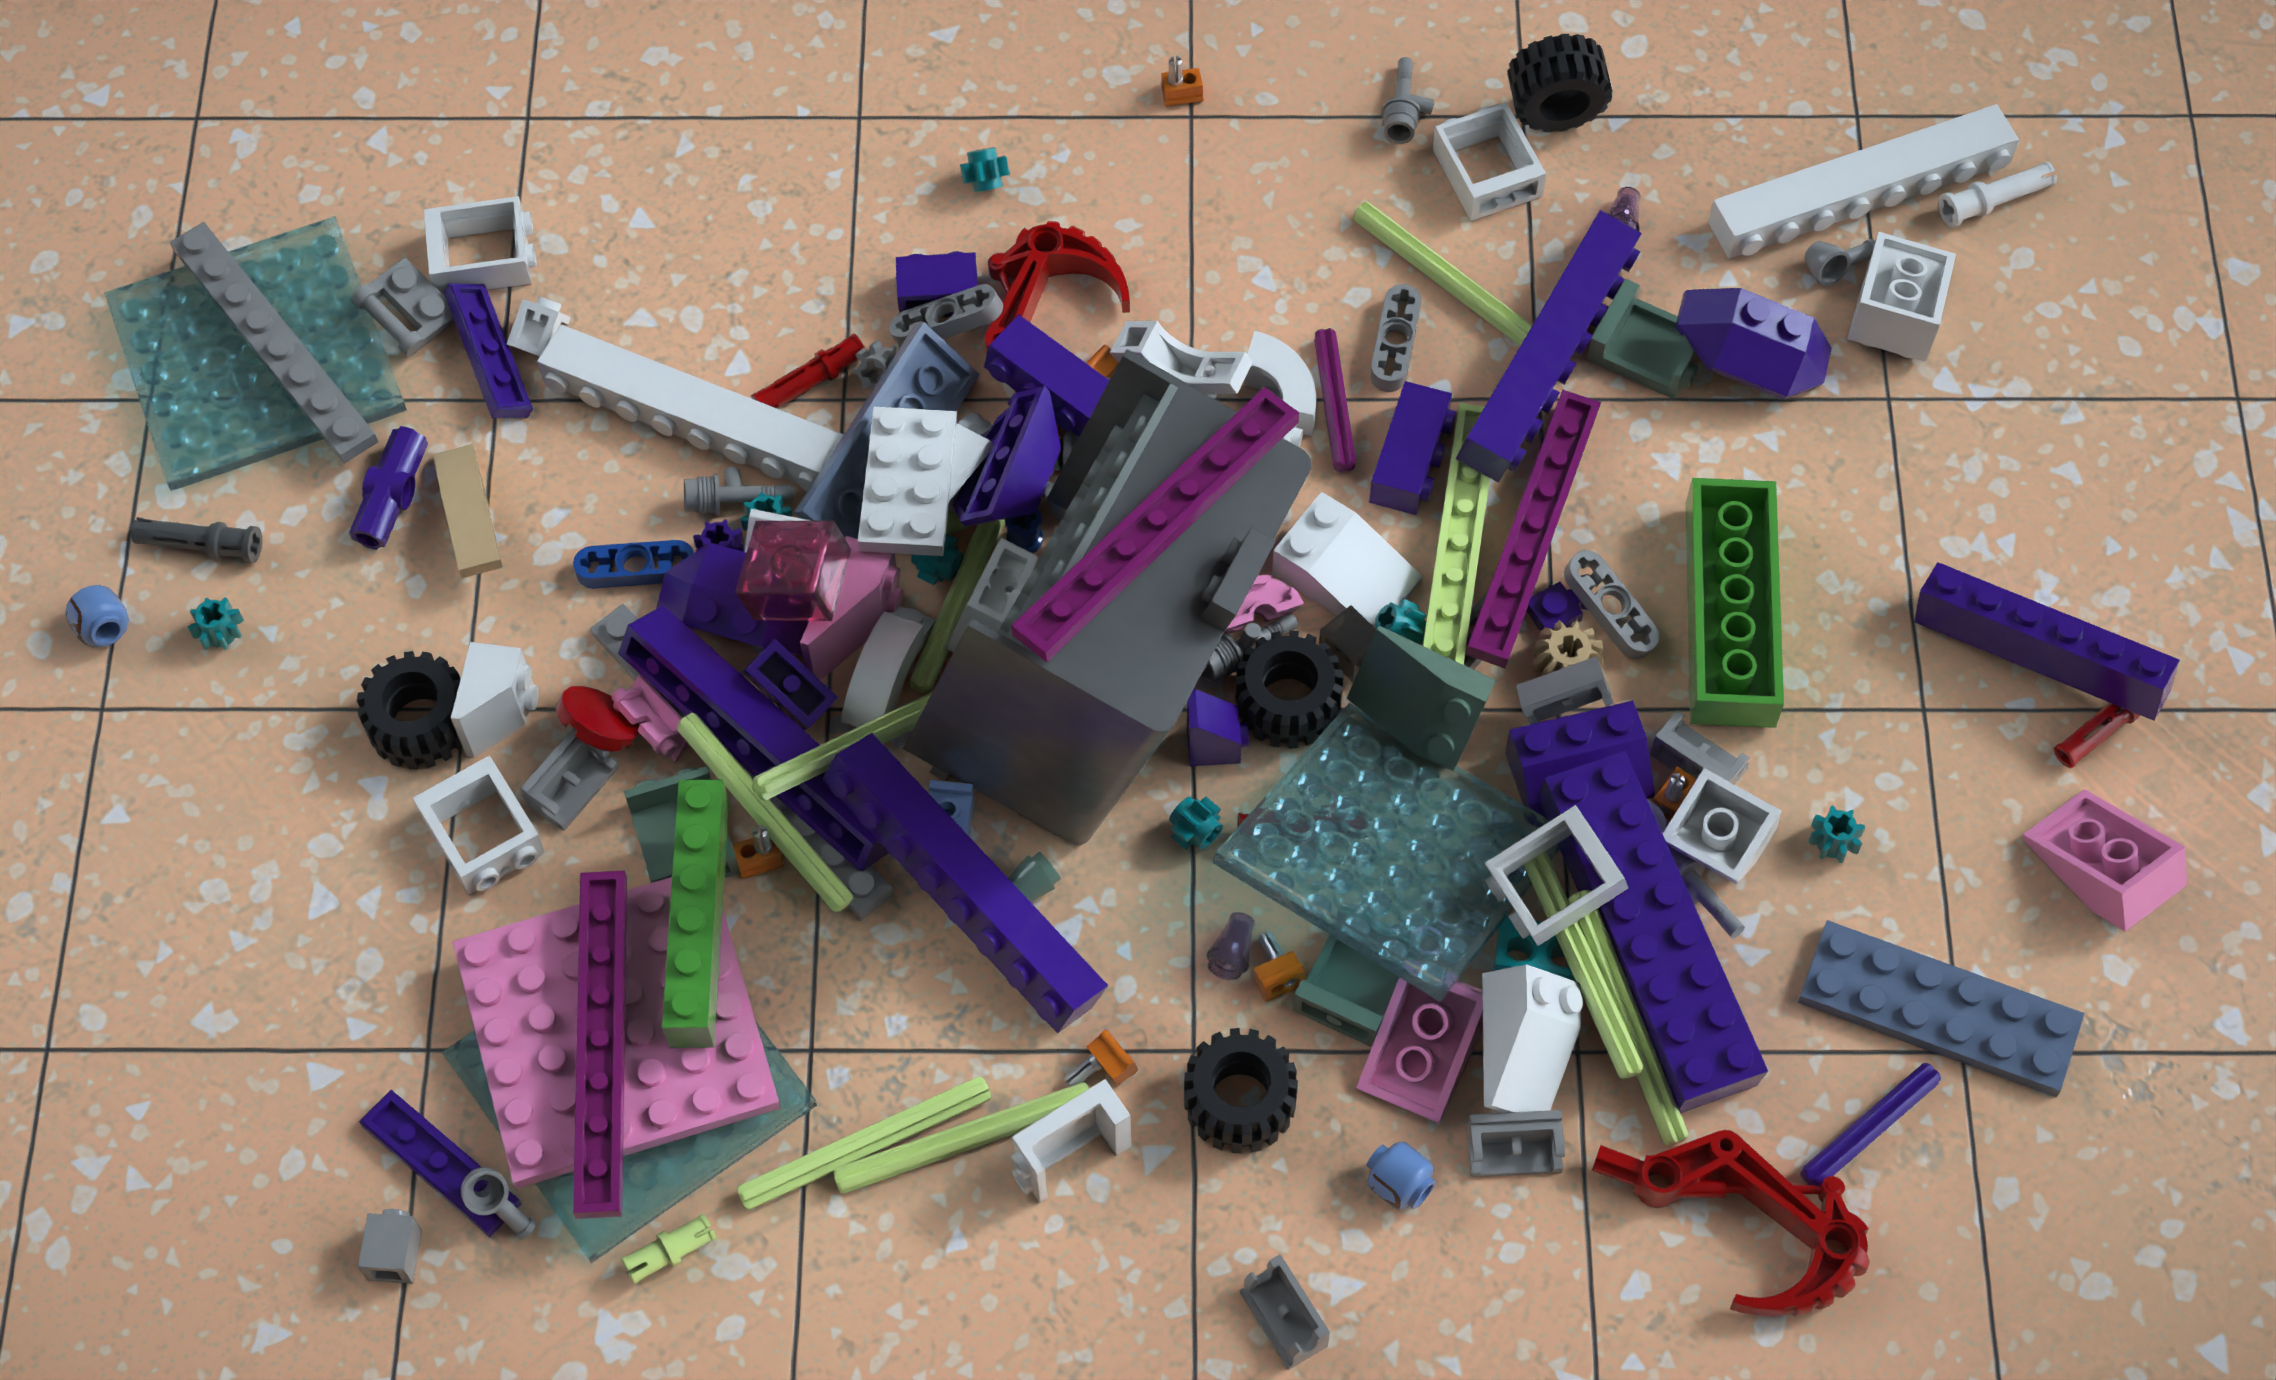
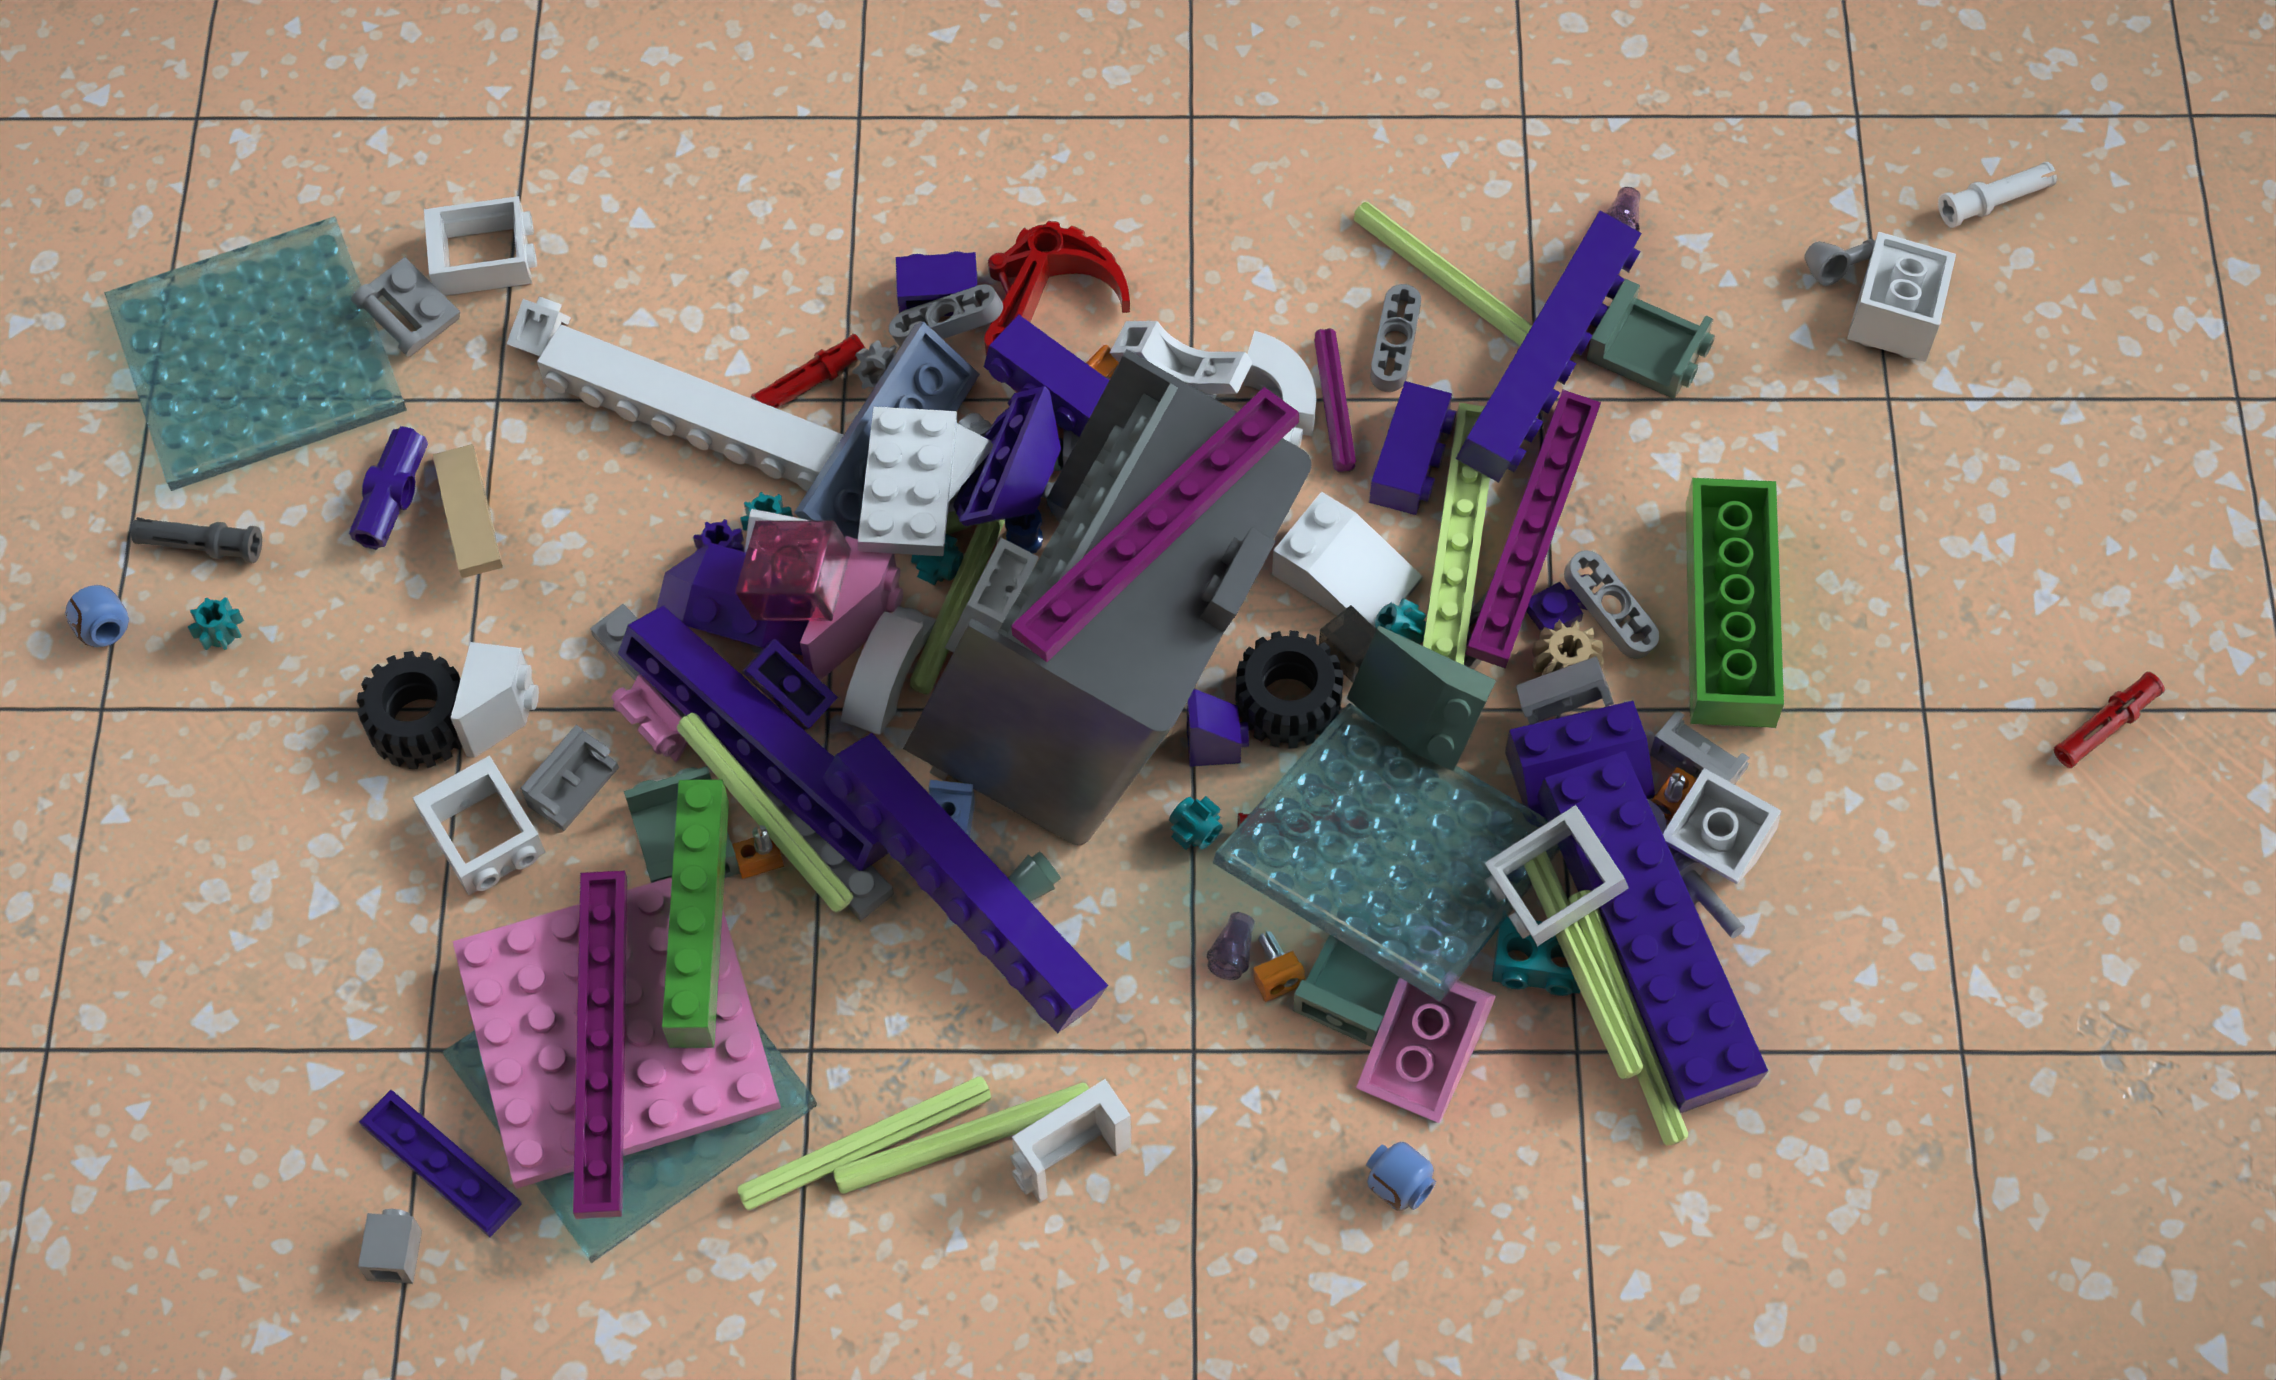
light grey plate [170,222,378,464] -> none
dark purple tile [444,283,533,418] -> none
light grey bar [461,1167,536,1240] -> none
red tile [555,686,640,752] -> none
blue beam [573,540,694,589] -> none
yellowish green pin [621,1213,716,1285] -> none
light grey piece [684,466,793,515] -> none
yellowish green axle [752,692,933,800] -> none
teal gear [960,147,1010,192] -> none
orange piece [1064,1030,1138,1087] -> none
orange piece [1161,56,1204,106] -> none
black tyre [1184,1028,1298,1154] -> none
light grey piece [1201,613,1298,682] -> none
bright pink cylinder [1224,575,1304,634] -> none
light grey hinge [1240,1254,1330,1370] -> none
light grey piece [1382,57,1434,144] -> none
white window [1432,102,1546,221] -> none
light grey hinge [1467,1110,1565,1177] -> none
white slope [1482,964,1583,1113] -> none
black tyre [1507,34,1613,132] -> none
red piece [1592,1130,1870,1317] -> none
dark purple wedge [1675,288,1832,400] -> none
white brick [1708,104,2019,259] -> none
sand blue plate [1798,920,2085,1097] -> none
dark purple axle [1800,1063,1941,1185] -> none
teal gear [1808,806,1865,863] -> none
dark purple brick [1914,562,2180,721] -> none
bright pink slope [2023,789,2188,932] -> none

